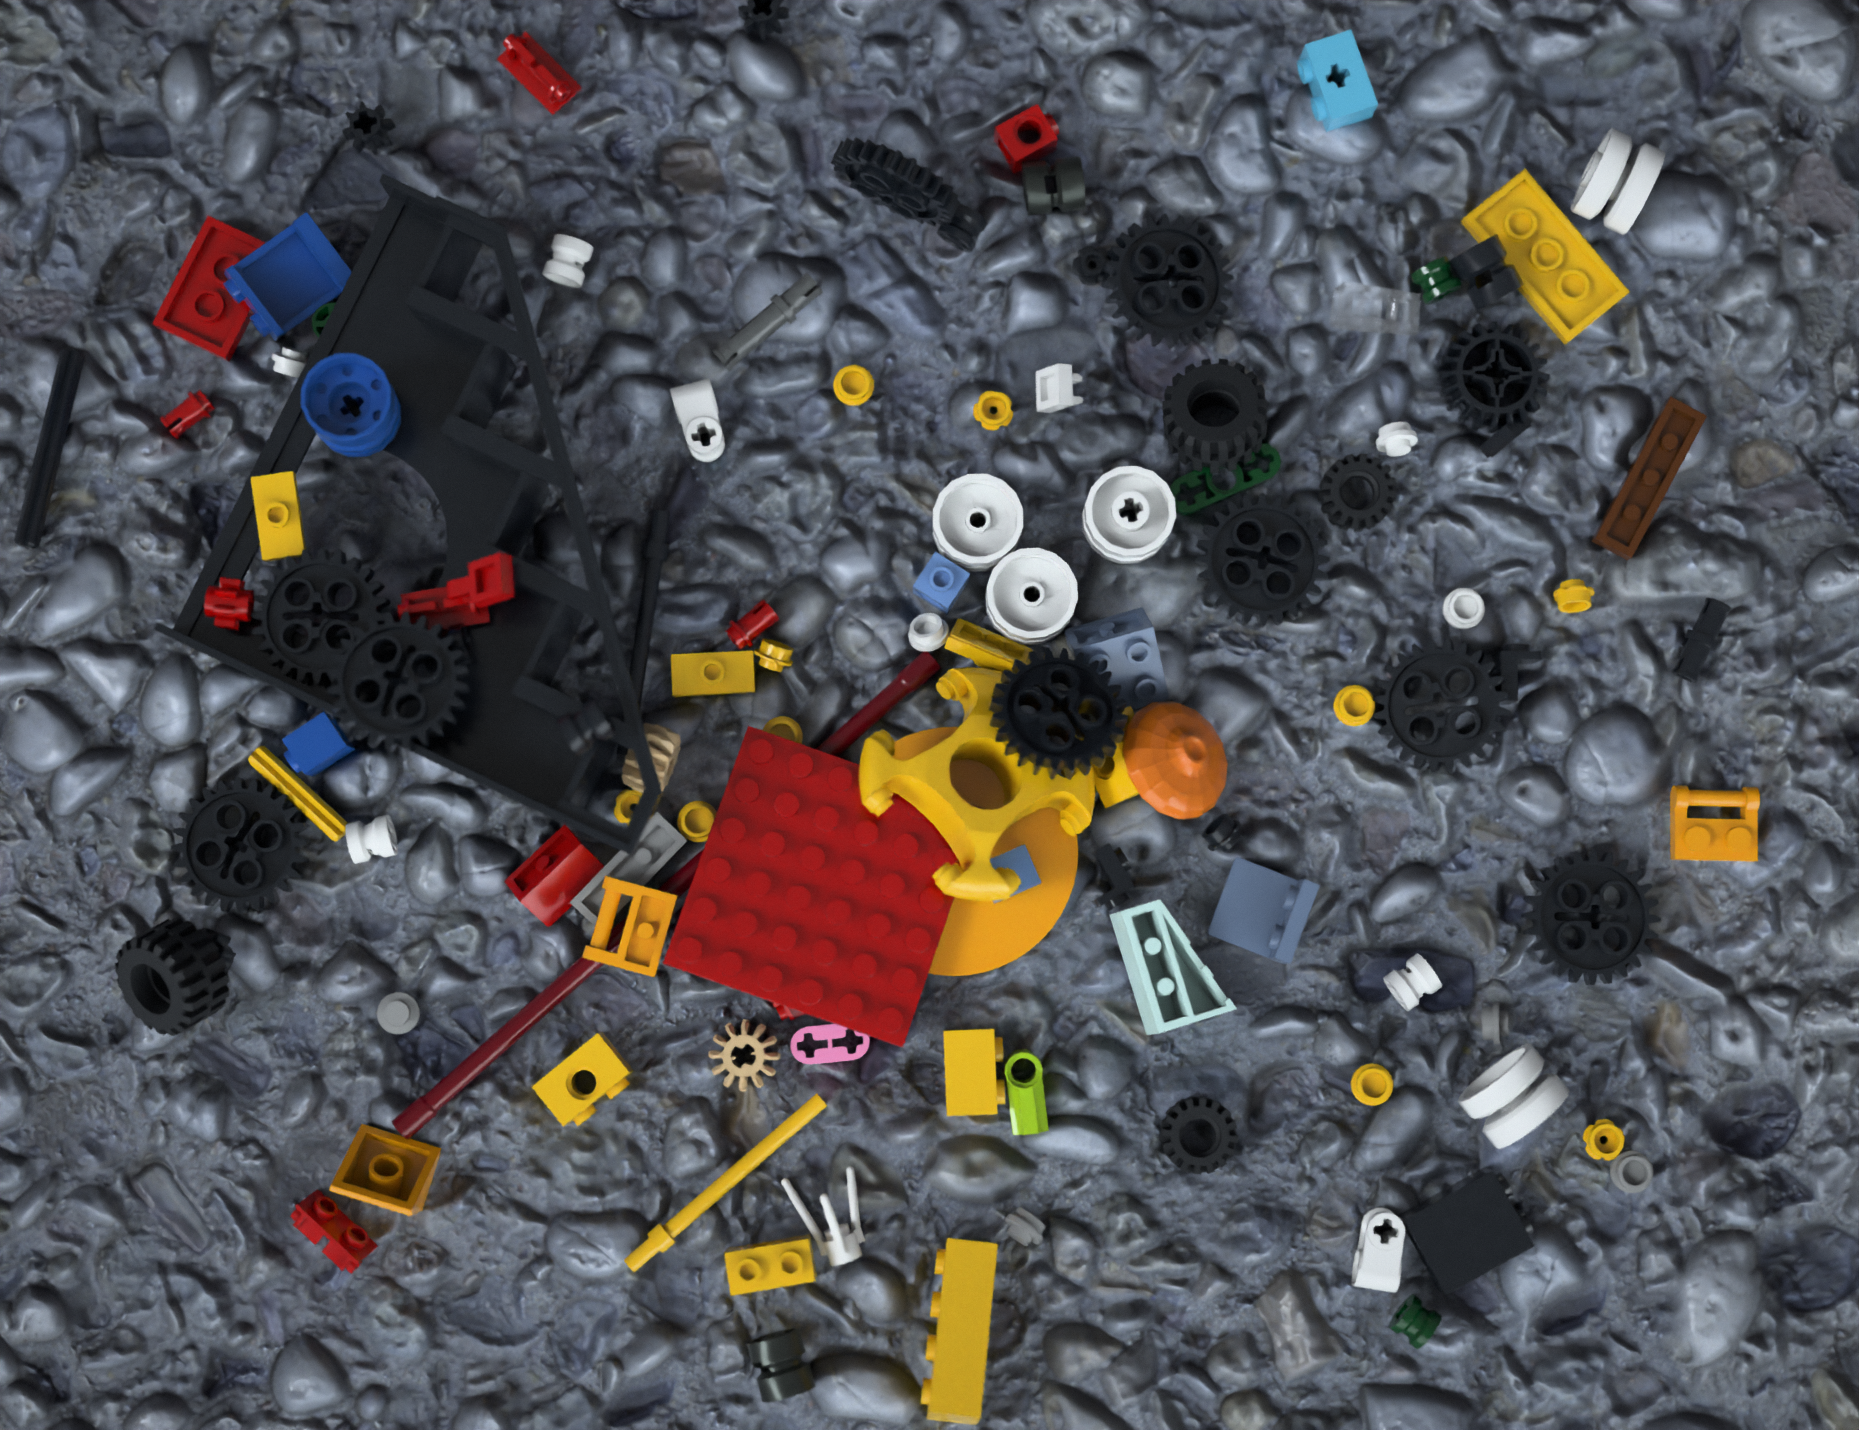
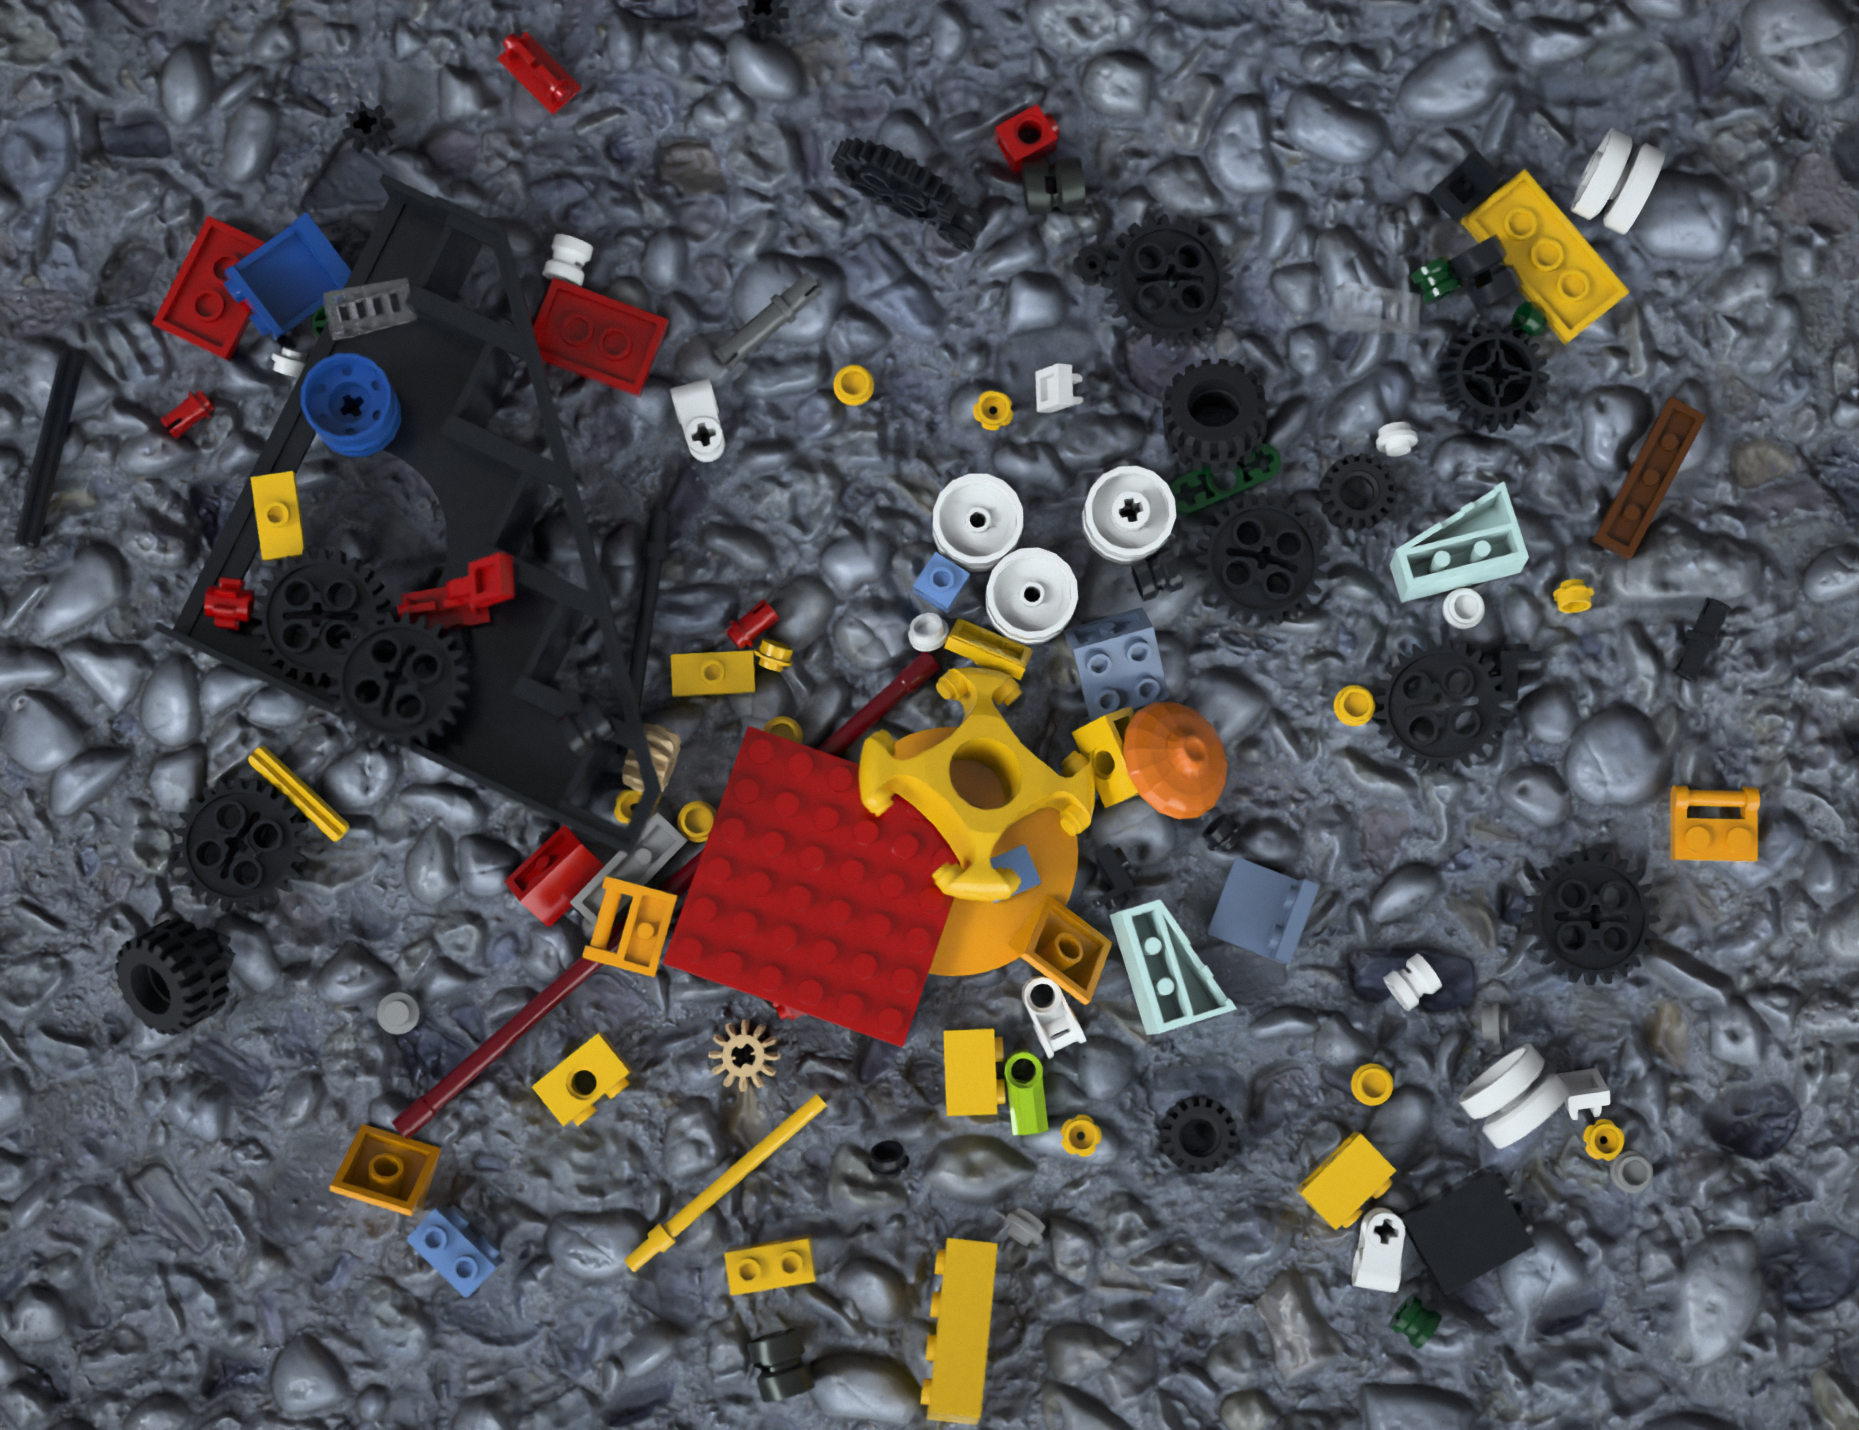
blue brick [282,711,355,777] -> none
red hinge [290,1189,378,1274] -> none
white wheel [346,815,398,864] -> none
white plant [781,1166,865,1266] -> none
bright pink beam [790,1024,870,1064] -> none
black gear [989,648,1128,780] -> none
medium azure brick [1297,30,1378,132] -> none
black tile [1479,415,1533,458] -> none
none -> clear slope [323,278,417,341]
none -> medium blue bracket [407,1204,503,1297]
none -> red plate [533,277,669,398]
none -> black plate [868,1140,910,1179]
none -> light orange slope [1008,894,1113,1005]
none -> white piece [1022,975,1086,1059]
none -> yellow plate [1060,1115,1102,1157]
none -> black wheel [1131,550,1183,602]
none -> yellow brick [1295,1131,1396,1230]
none -> light aqua wedge [1390,481,1529,603]
none -> black bracket [1428,150,1503,223]
none -> dark green hinge [1511,301,1547,338]
none -> white tile [1556,1068,1610,1120]

